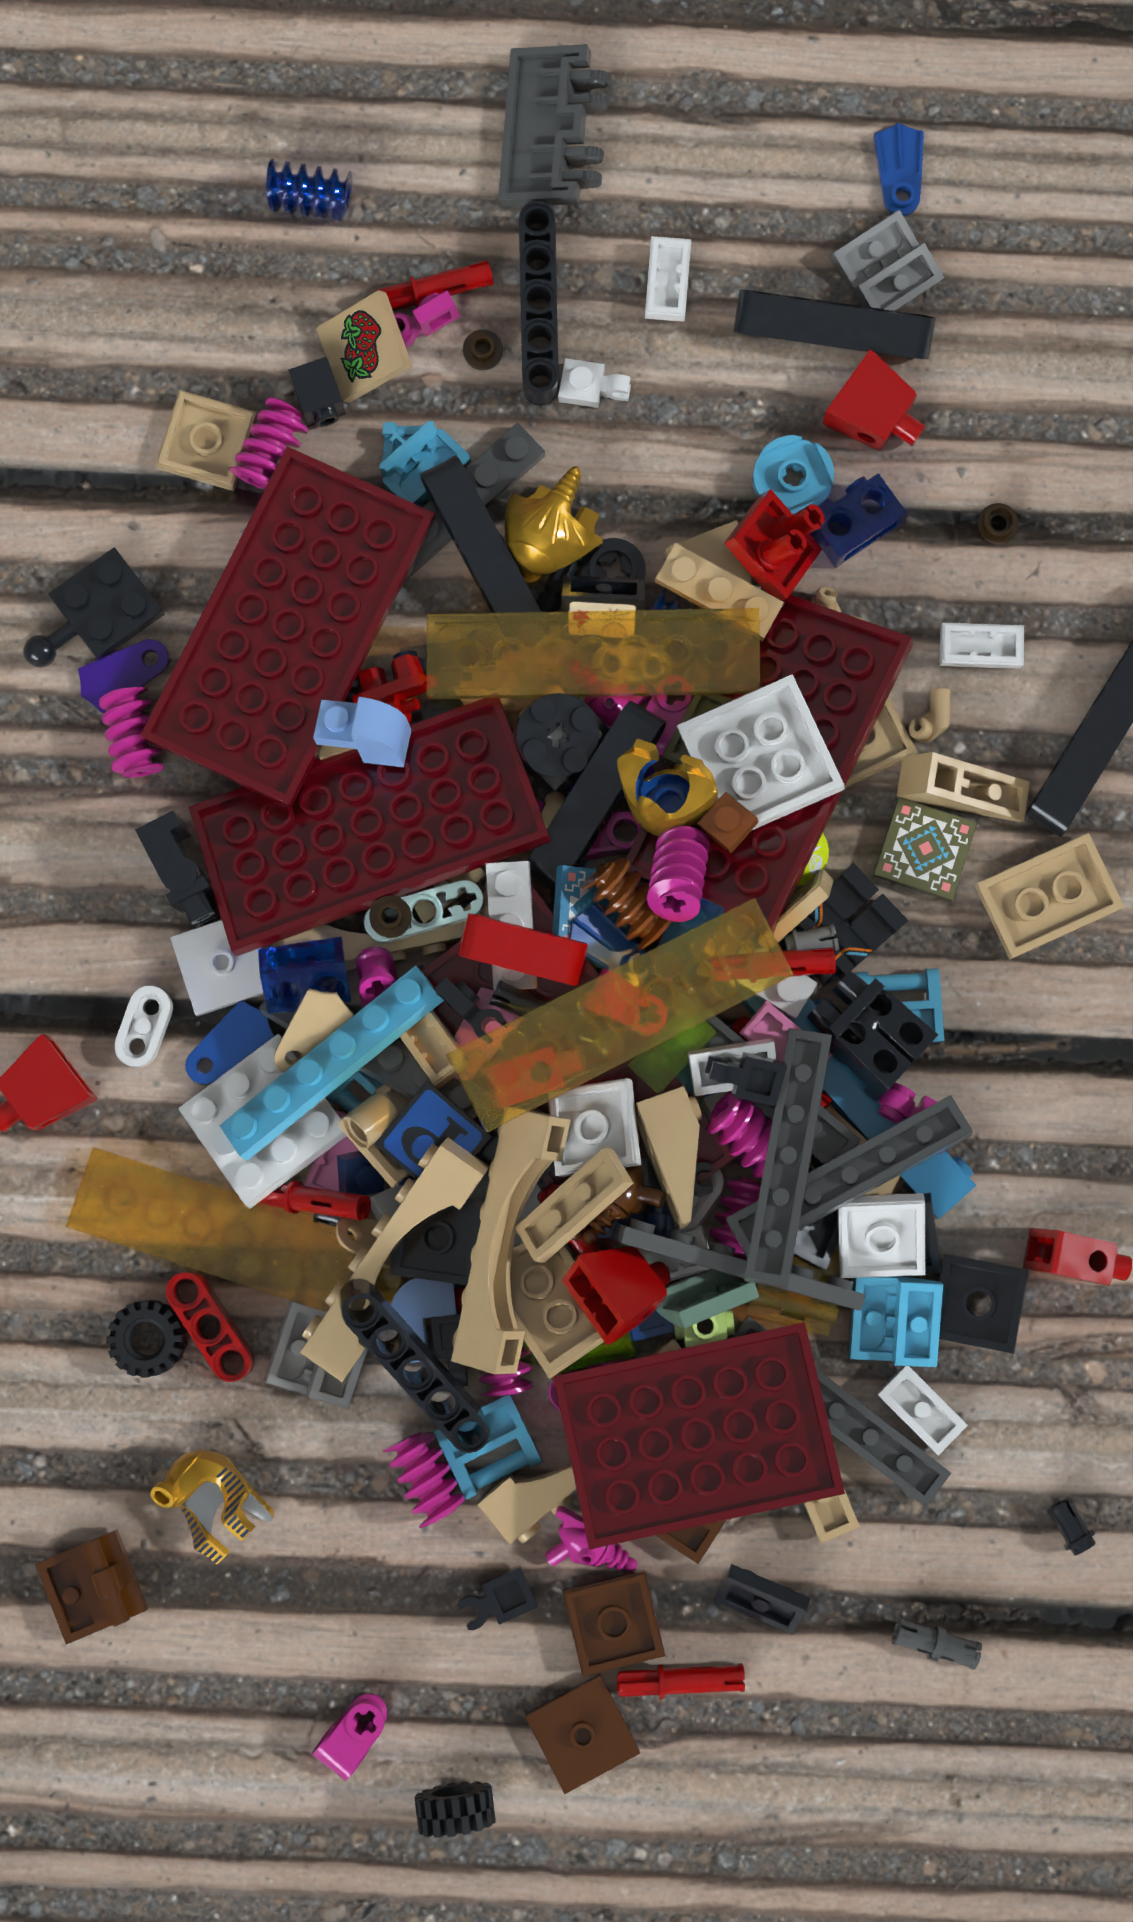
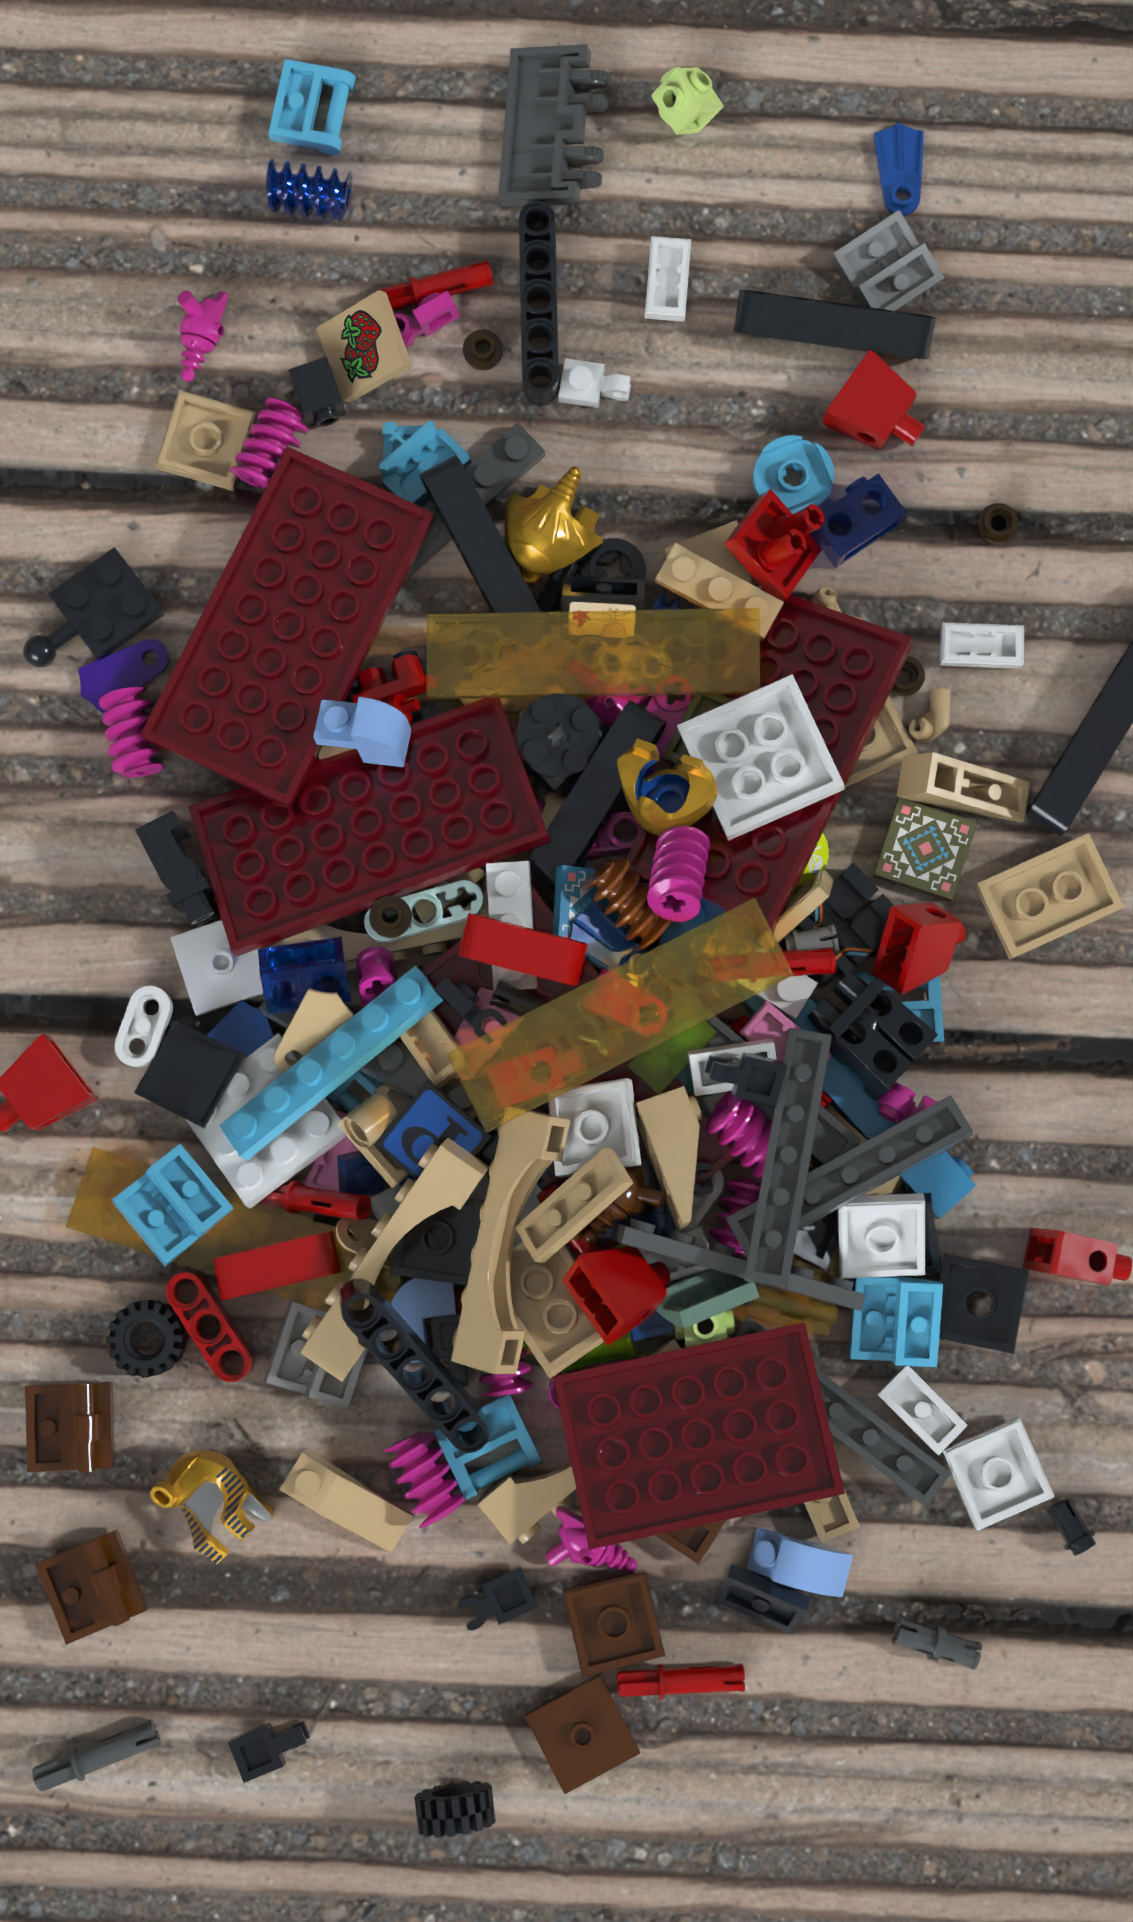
dark pink piece [312,1693,387,1781] -> none
dark orange plate [698,792,759,854] -> none
none -> reddish brown plate [25,1381,115,1472]
none -> dark grey axle [32,1719,161,1791]
none -> medium azure slope [112,1144,234,1267]
none -> black piece [134,1020,245,1129]
none -> dark pink piece [177,290,228,382]
none -> red beam [213,1231,342,1301]
none -> black plate [228,1721,310,1783]
none -> medium azure plate [268,59,356,155]
none -> tan slope [279,1448,414,1553]
none -> yellowish green brick [651,67,724,135]
none -> light blue brick [746,1527,853,1597]
none -> red torso [871,902,966,995]
none -> dark brown plate [891,656,925,697]
none -> white plate [942,1417,1055,1531]

